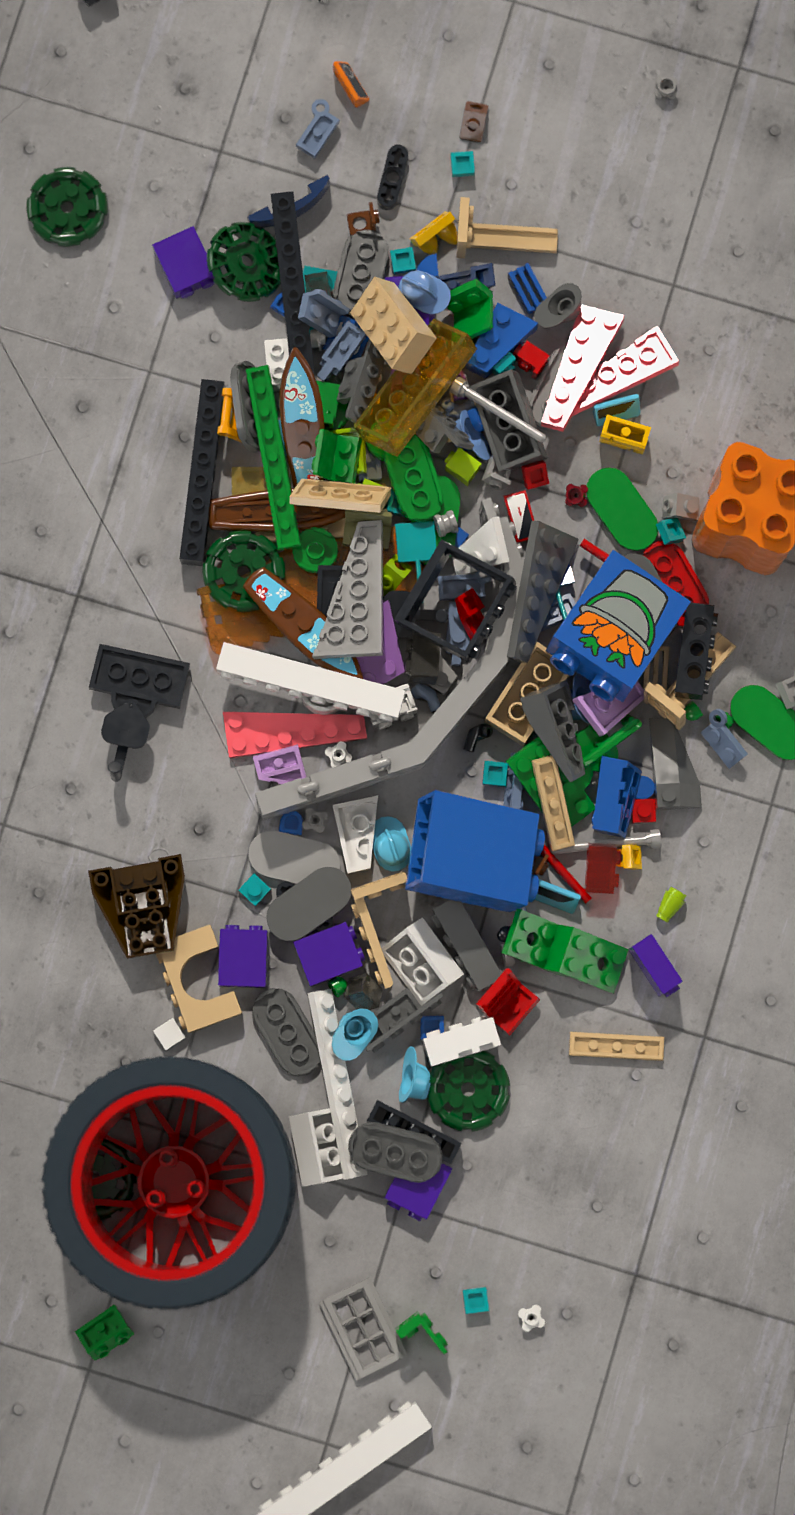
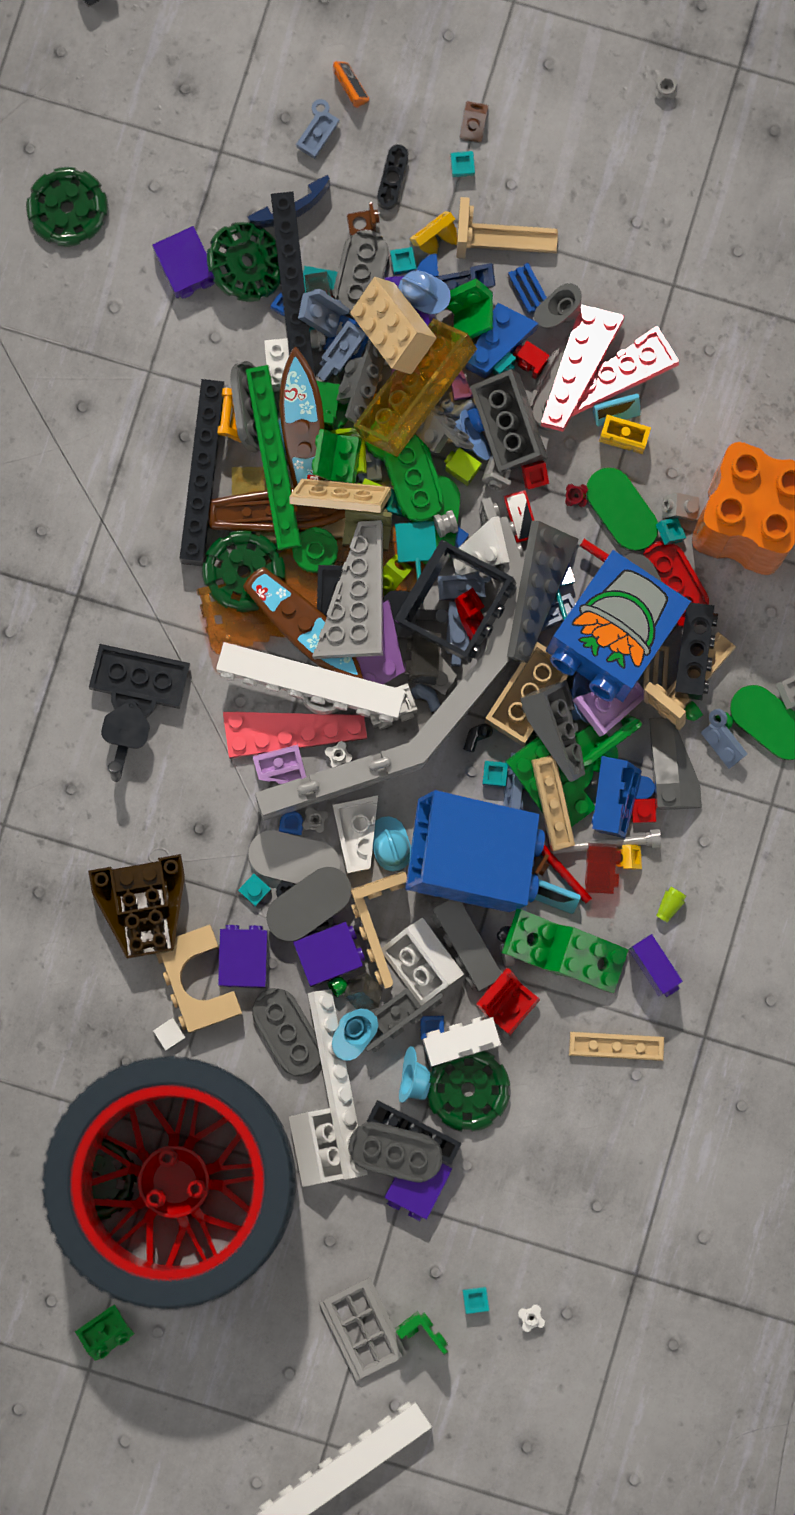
light grey piece [450,377,546,442] -> none

